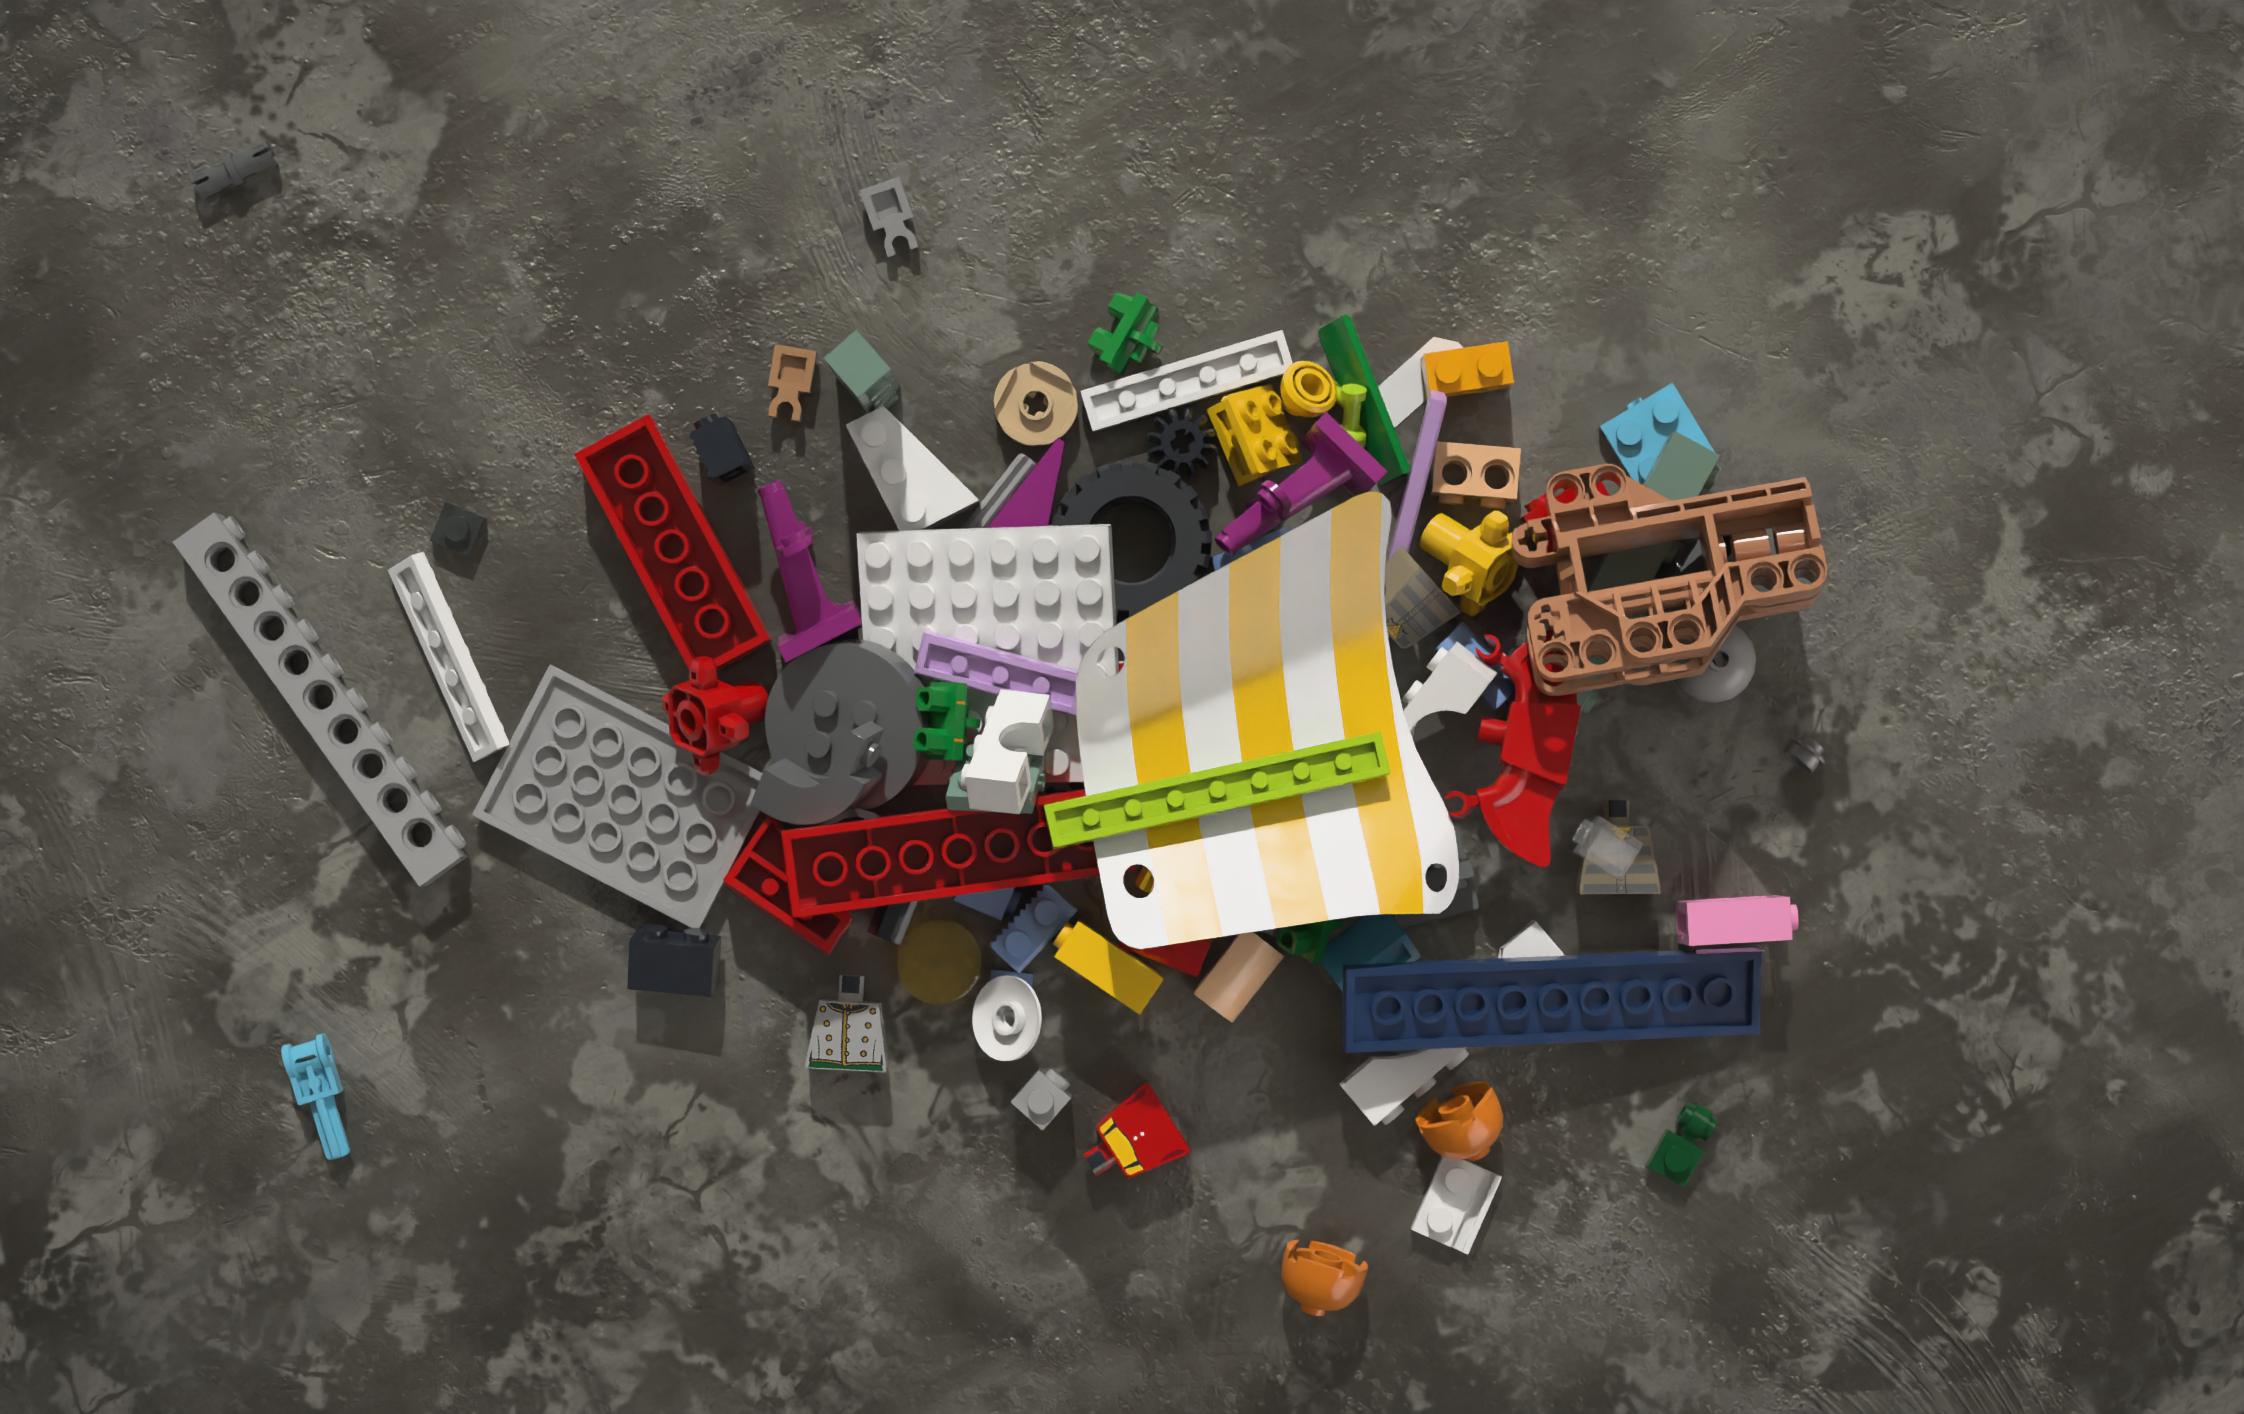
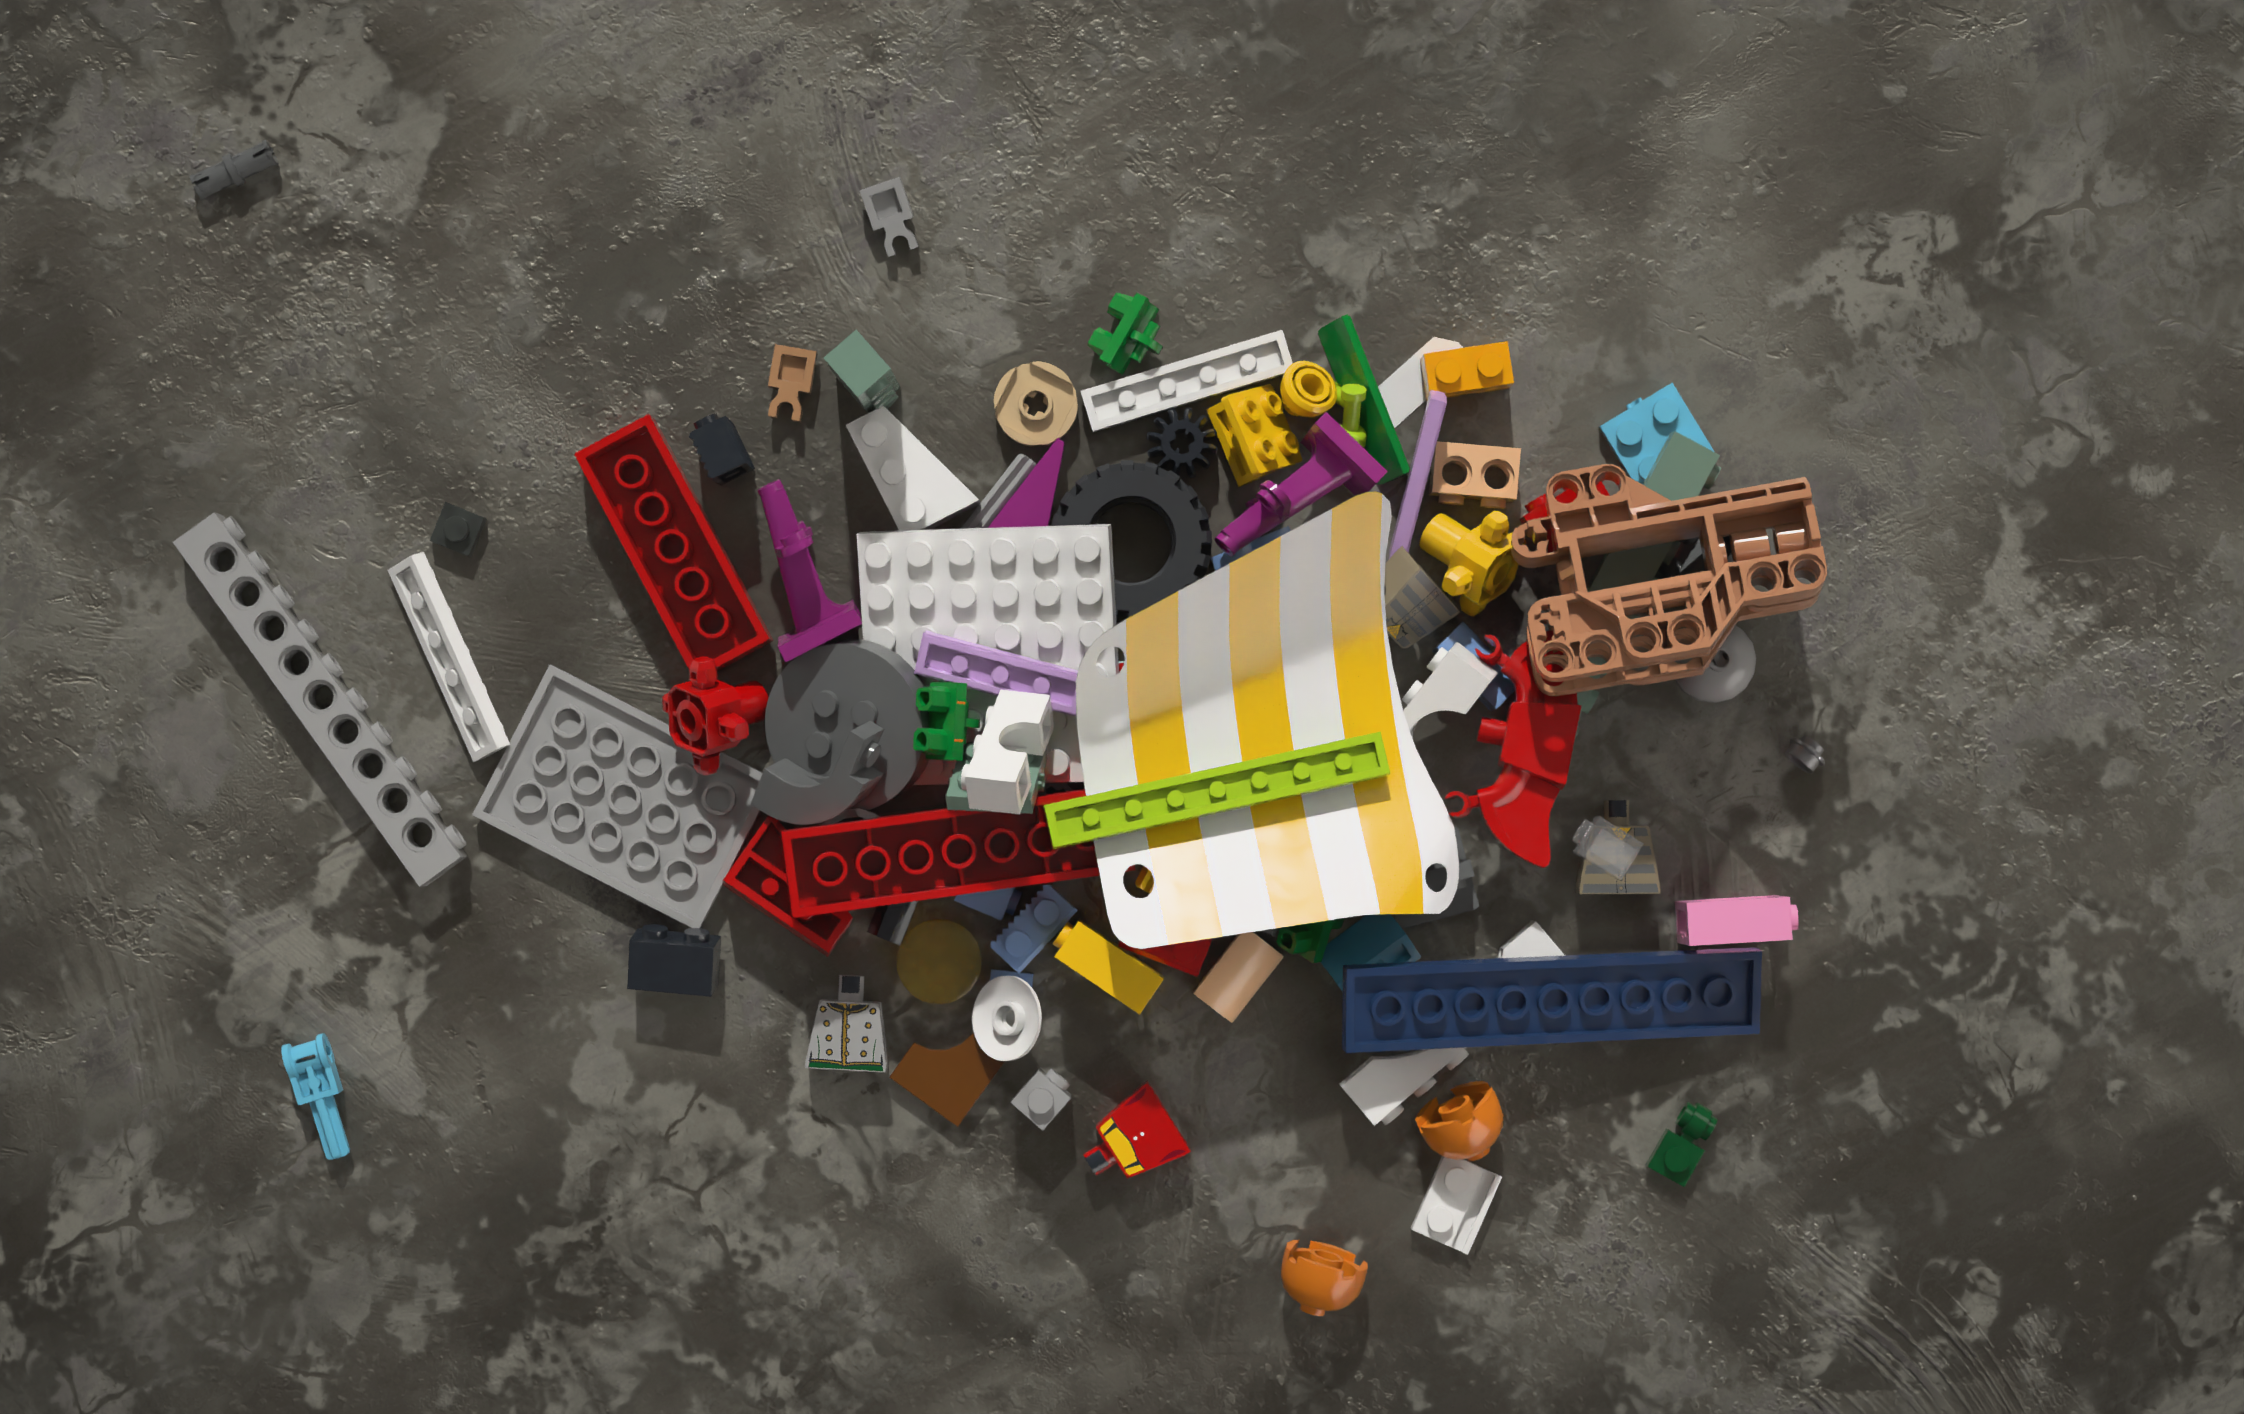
none -> reddish brown tile [889,1032,1005,1127]

